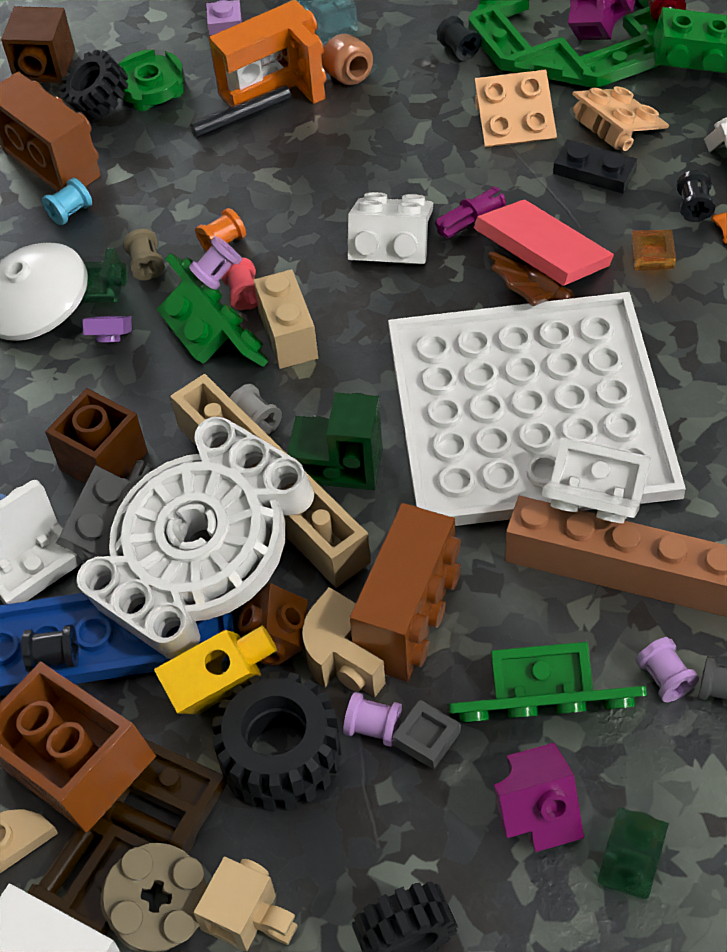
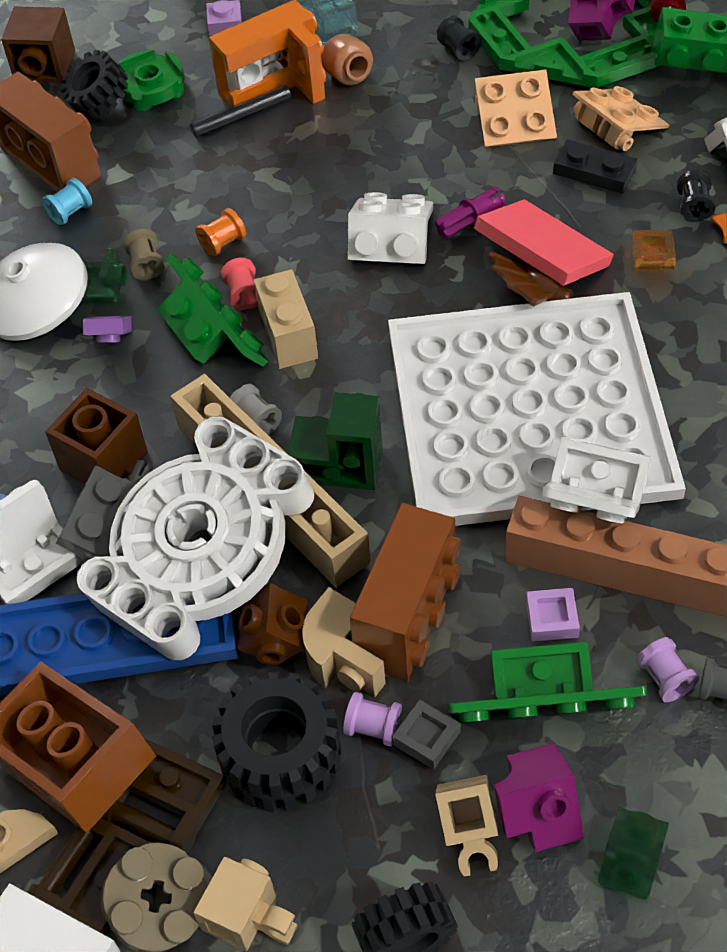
black bush [21,625,79,673] -> none
yellow torso [154,626,277,715] -> none
lavender bush [189,236,242,290] -> none
none -> tan brick [435,775,498,877]
none -> lavender plate [526,588,580,642]

